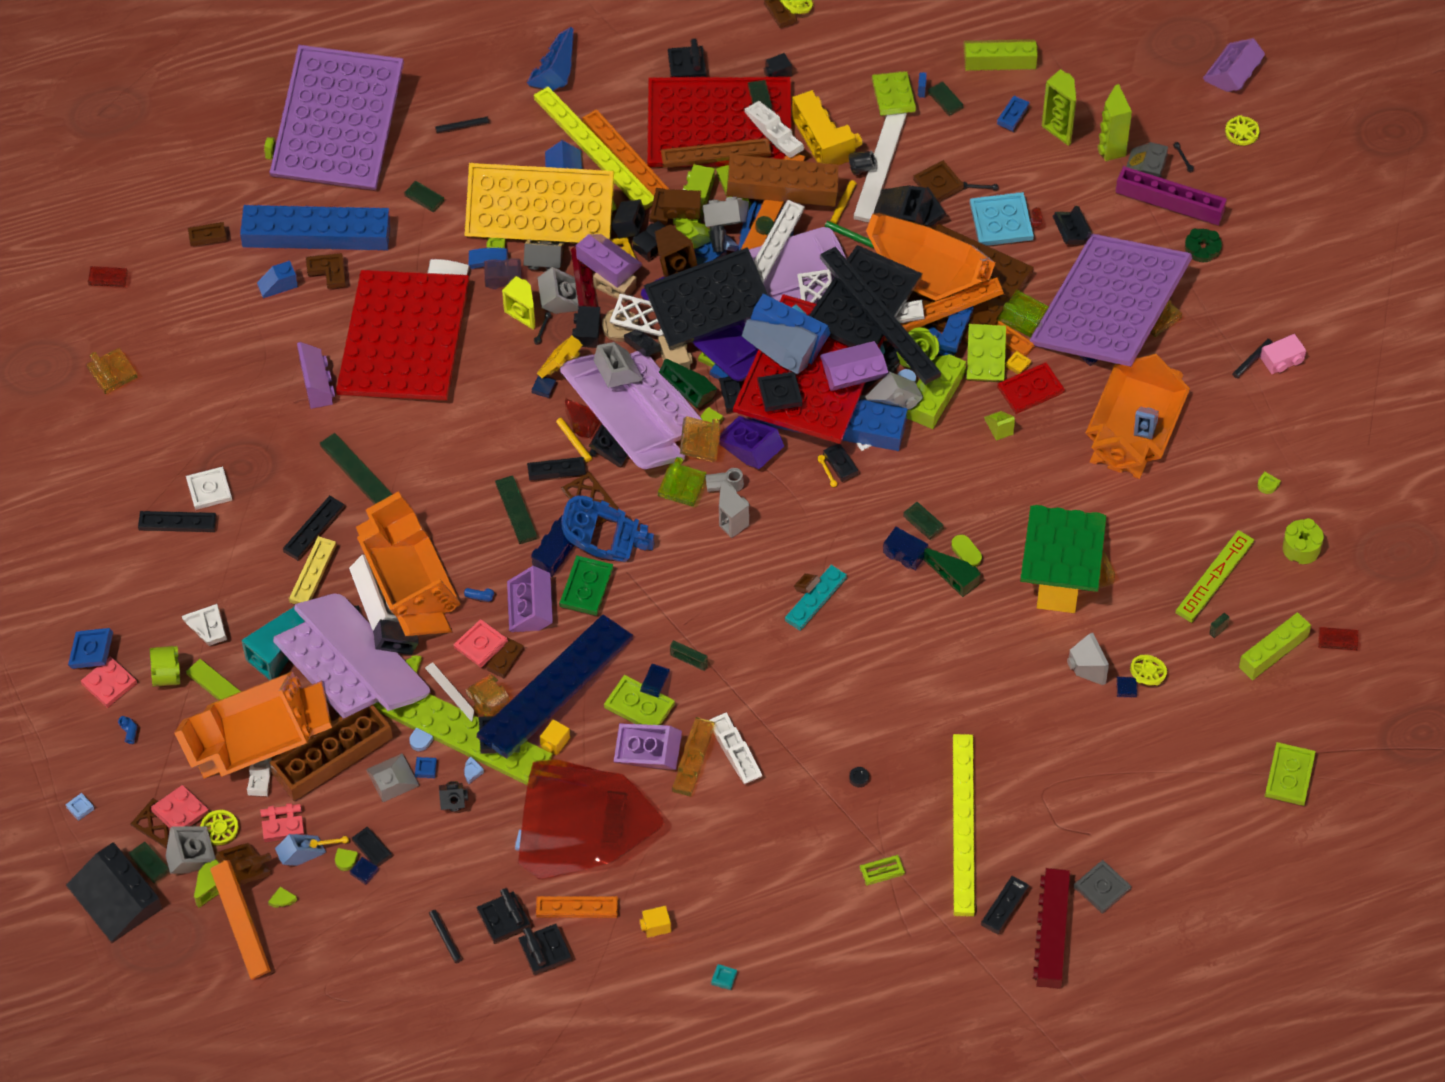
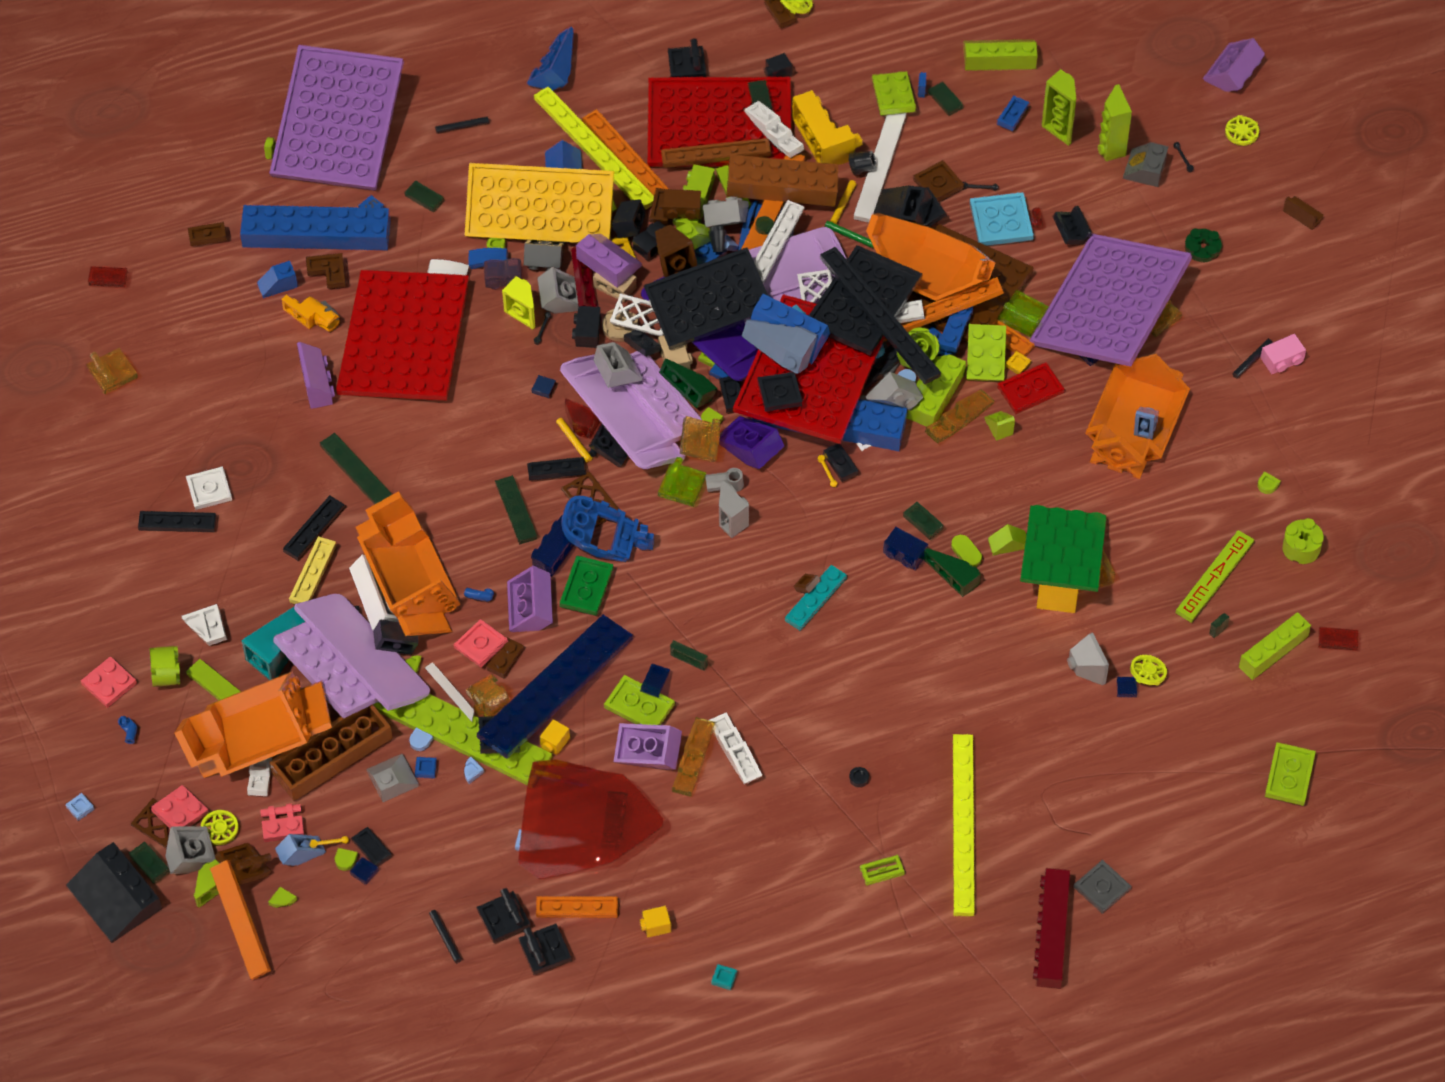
blue plate [68,628,113,669] -> none
black brick [439,781,468,811] -> none
yellow plate [537,335,583,378] -> none
medium lavender slope [820,341,888,391] -> none
black plate [981,876,1029,935] -> none
magenta brick [1116,166,1227,225] -> none
none -> light orange plate [281,294,340,332]
none -> blue tile [358,195,384,208]
none -> clear yellow slope [925,389,994,444]
none -> lime slope [988,524,1026,556]
none -> reddish brown panel [1283,196,1324,230]

